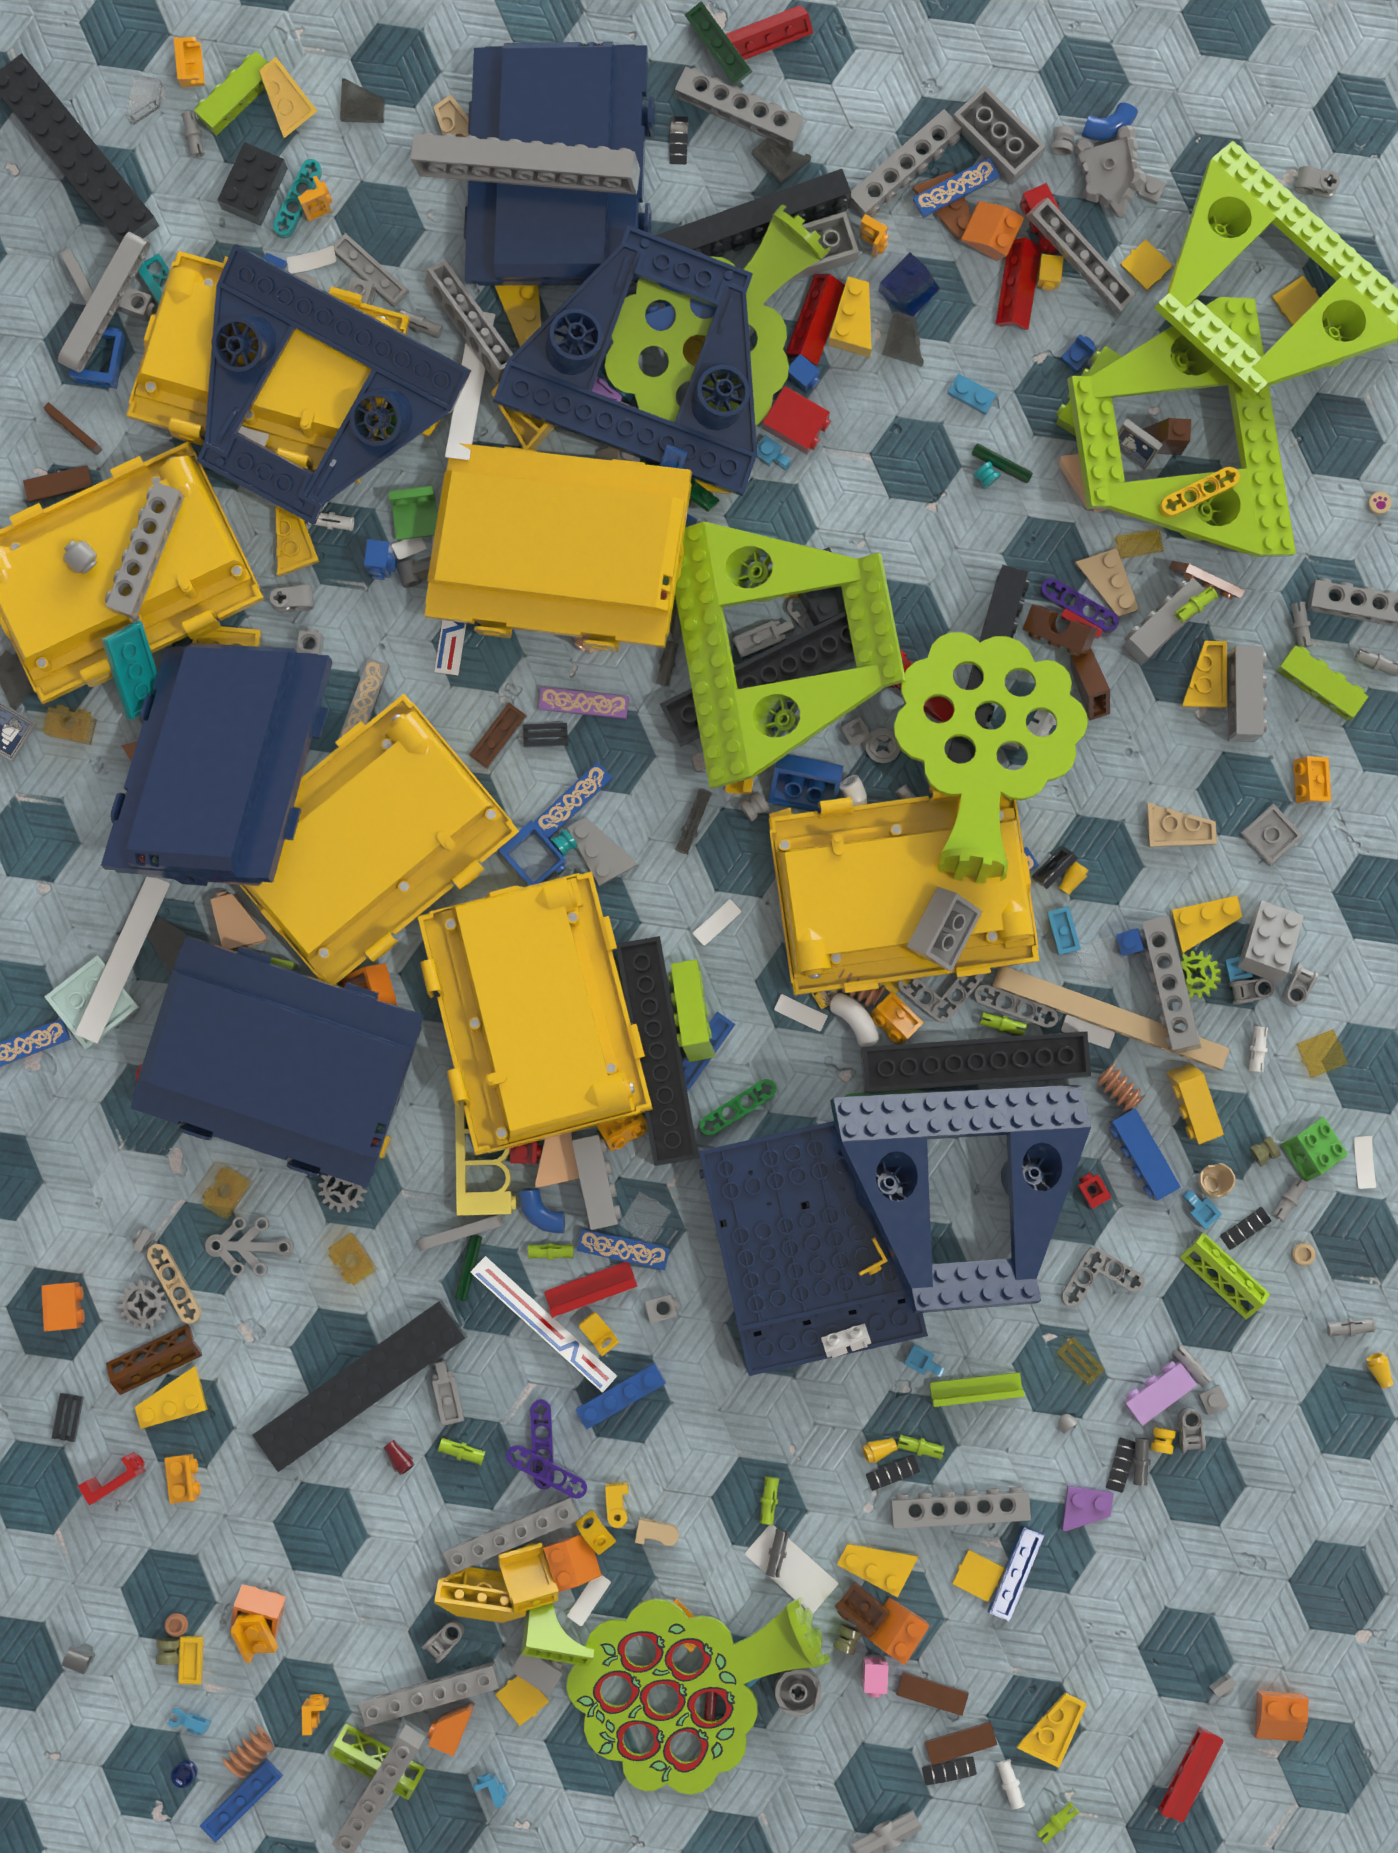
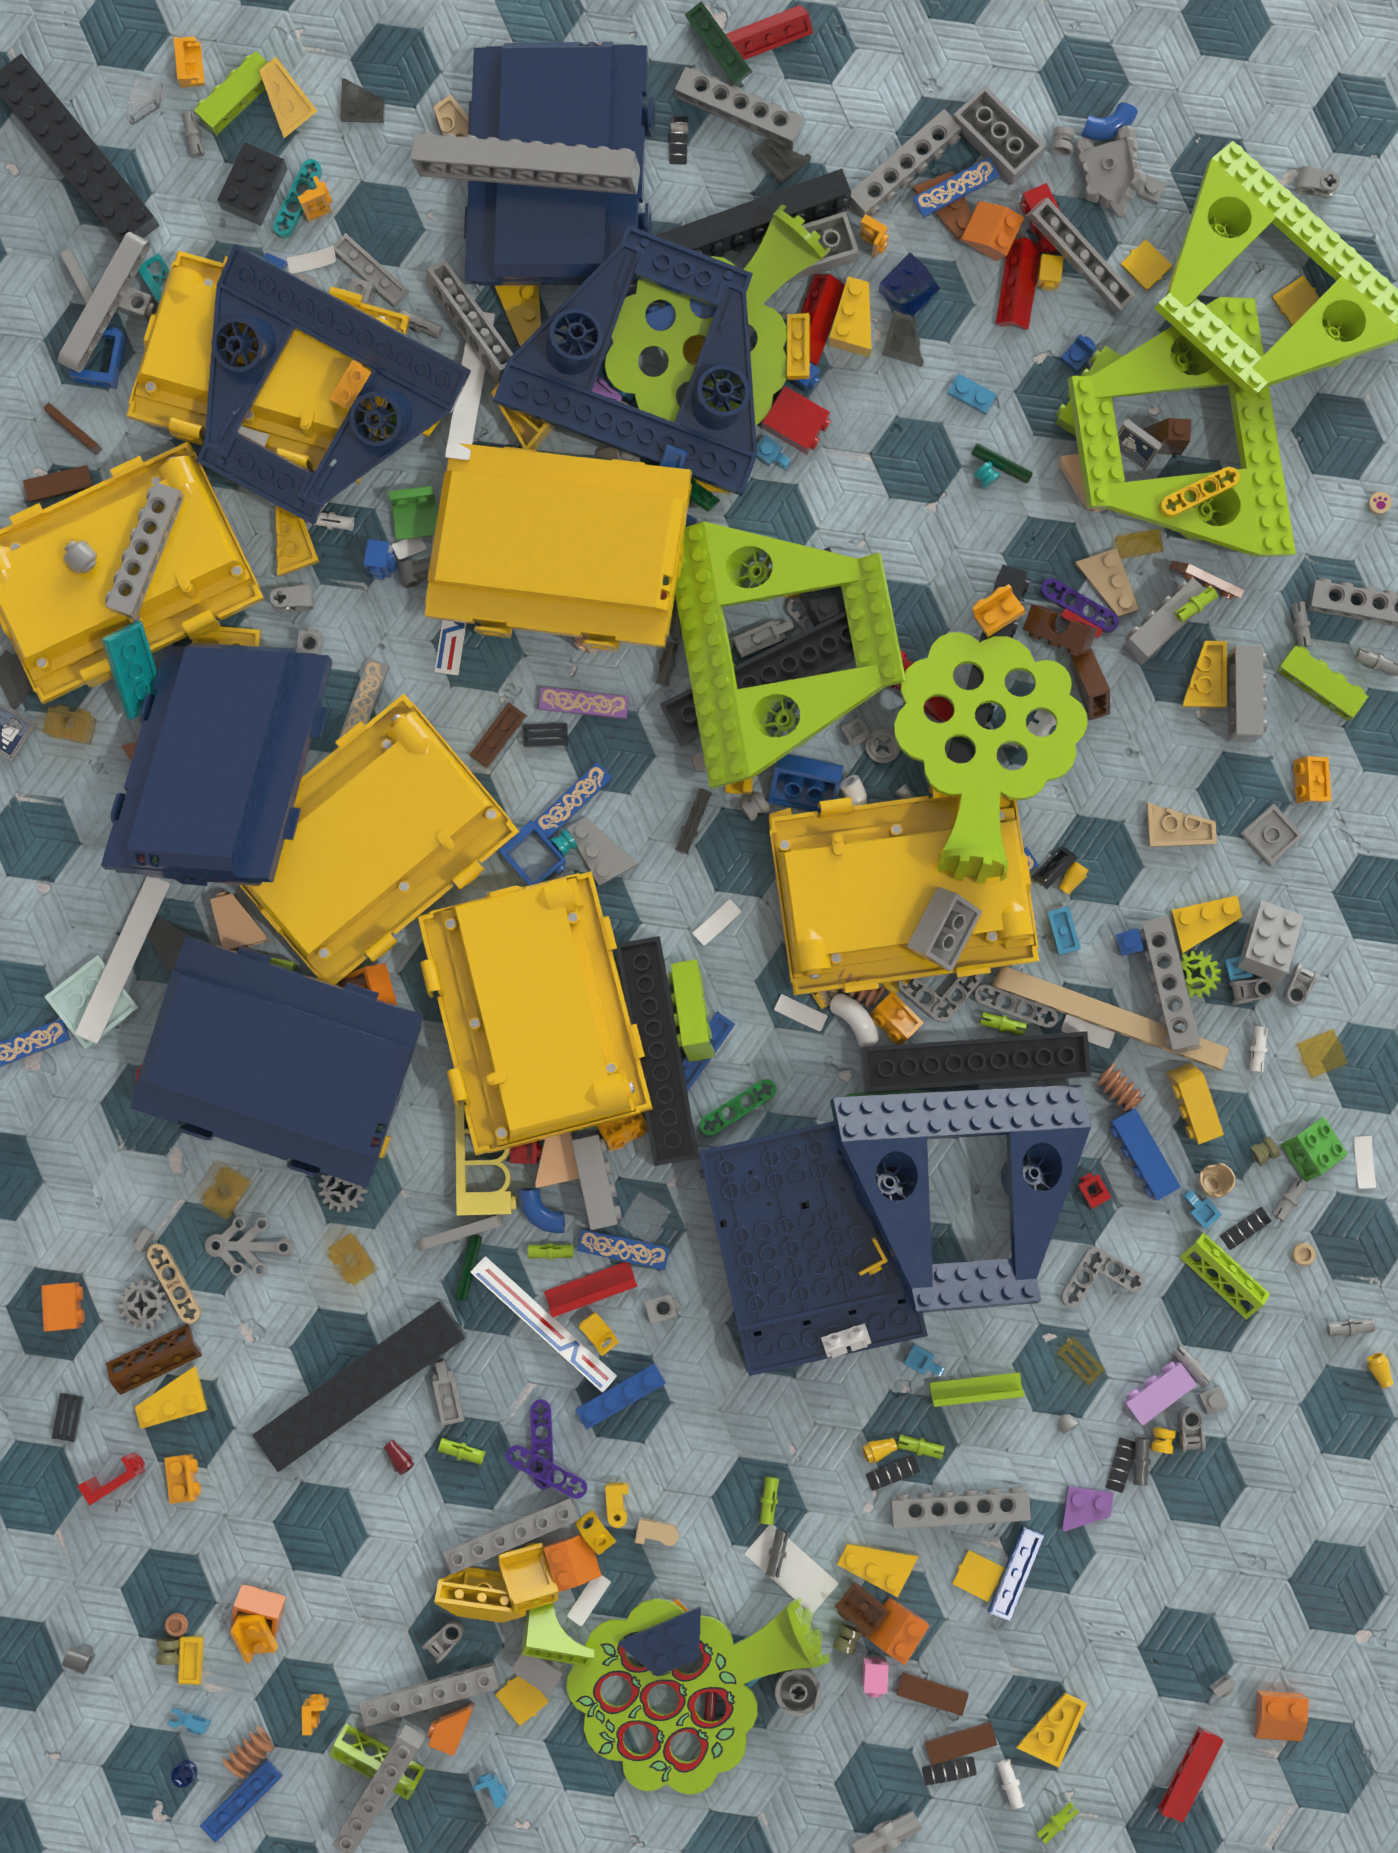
none -> light orange bracket [329,359,371,410]
none -> dark blue wing [619,1606,702,1676]
none -> yellow plate [787,313,810,380]
none -> light orange bracket [972,584,1025,637]

